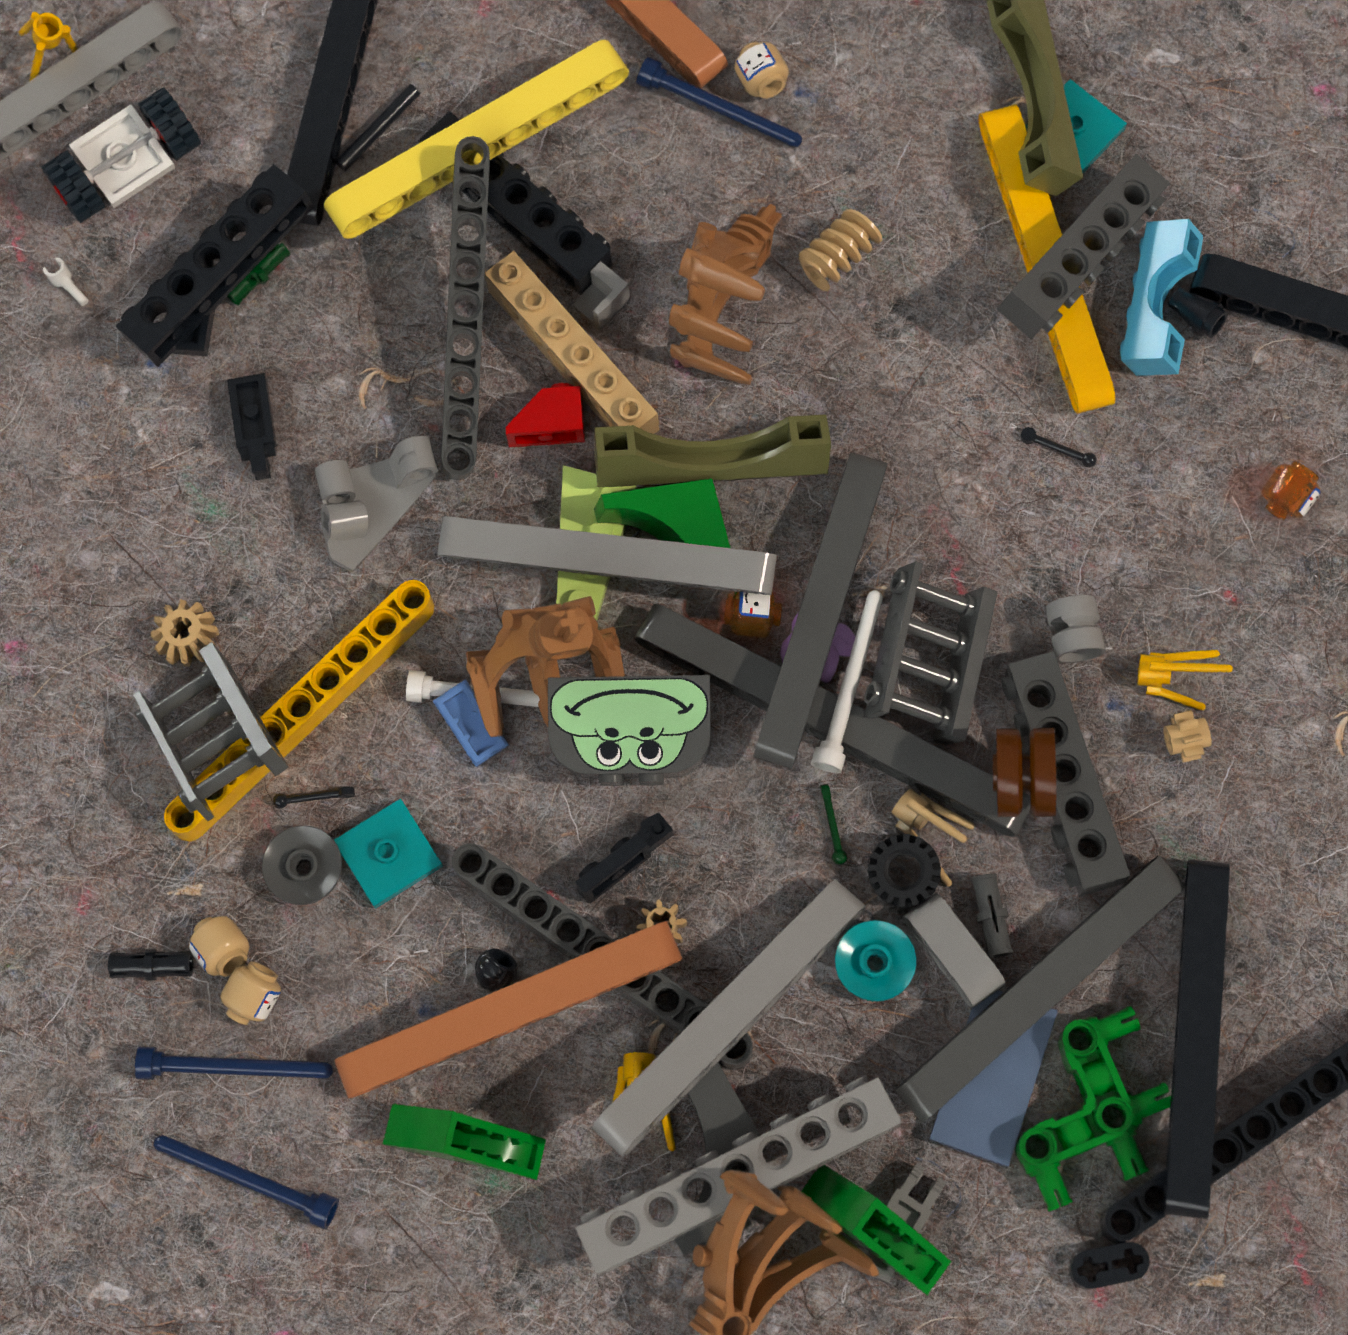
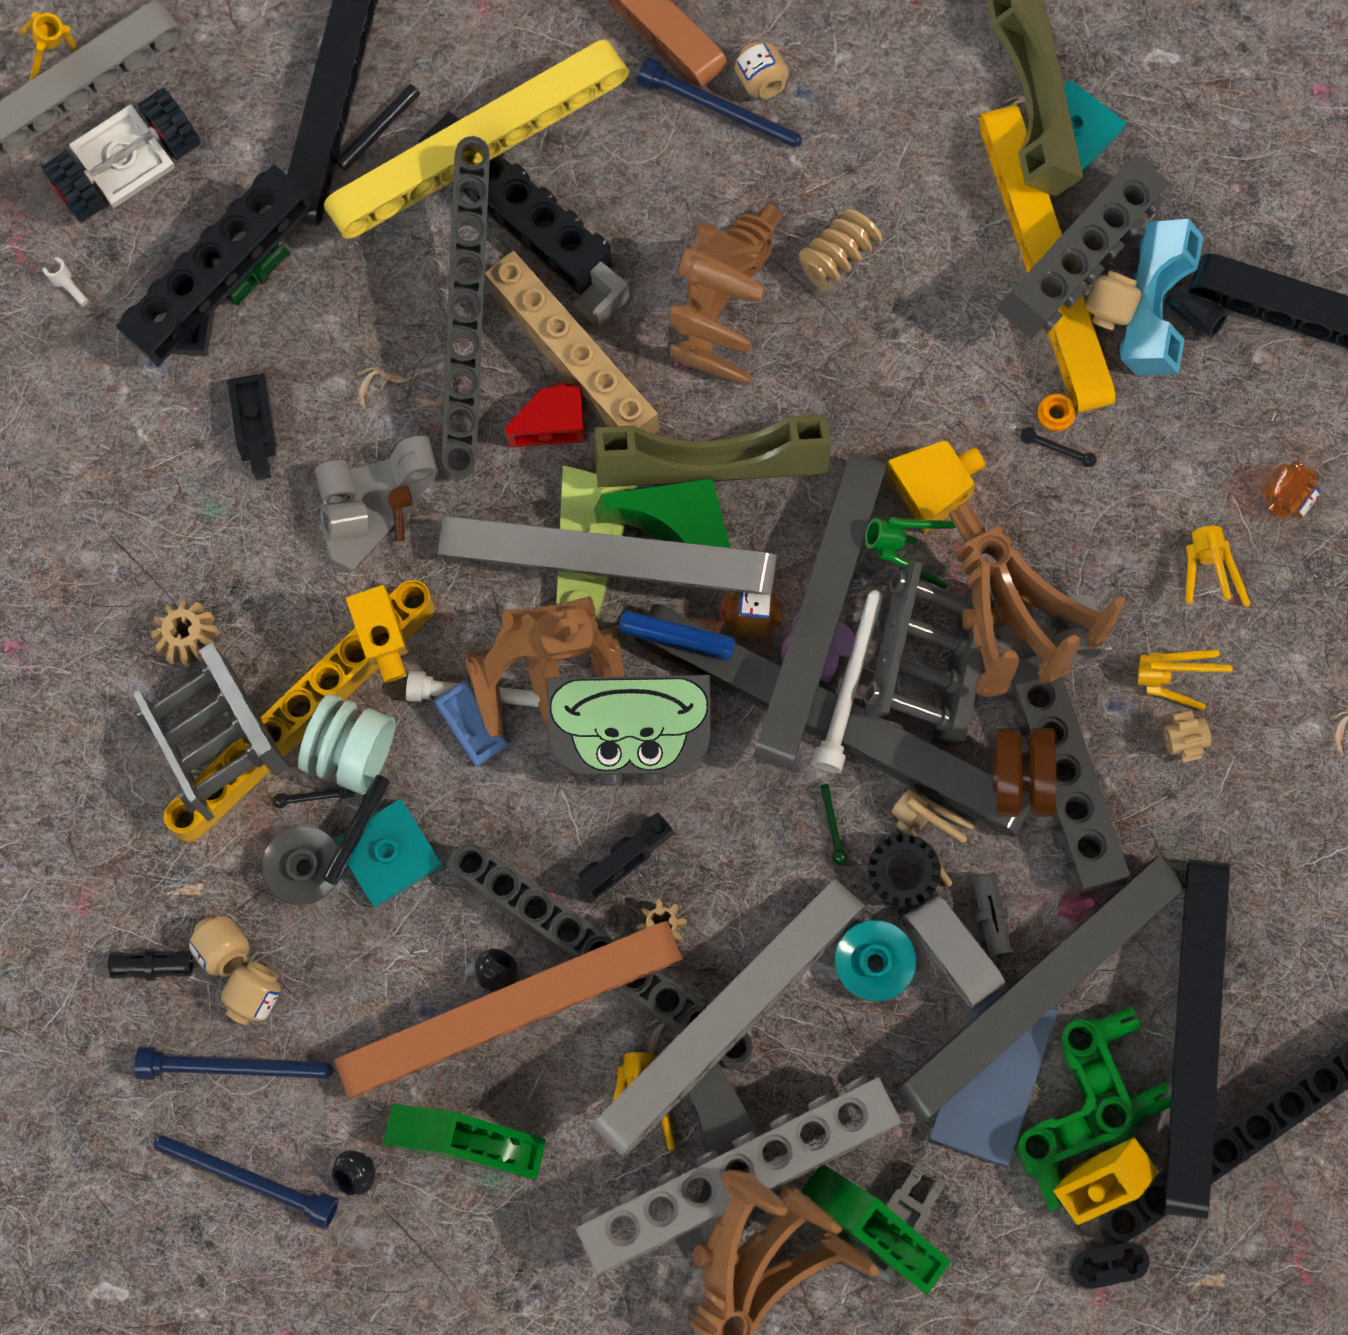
none -> light aqua wheel [298,693,395,795]
none -> black bar [322,775,390,885]
none -> black piece [331,1150,376,1195]
none -> yellow torso [345,585,408,683]
none -> reddish brown hand [388,485,413,541]
none -> blue axle [619,611,735,660]
none -> green plant [865,517,956,589]
none -> yellow torso [887,441,986,534]
none -> medium nougat piece [949,503,1126,697]
none -> light orange plate [1037,394,1076,432]
none -> yellow brick [1053,1137,1159,1225]
none -> clear pink hand [1058,893,1095,922]
none -> tan head [1085,270,1142,330]
none -> yellow plant [1185,526,1250,607]

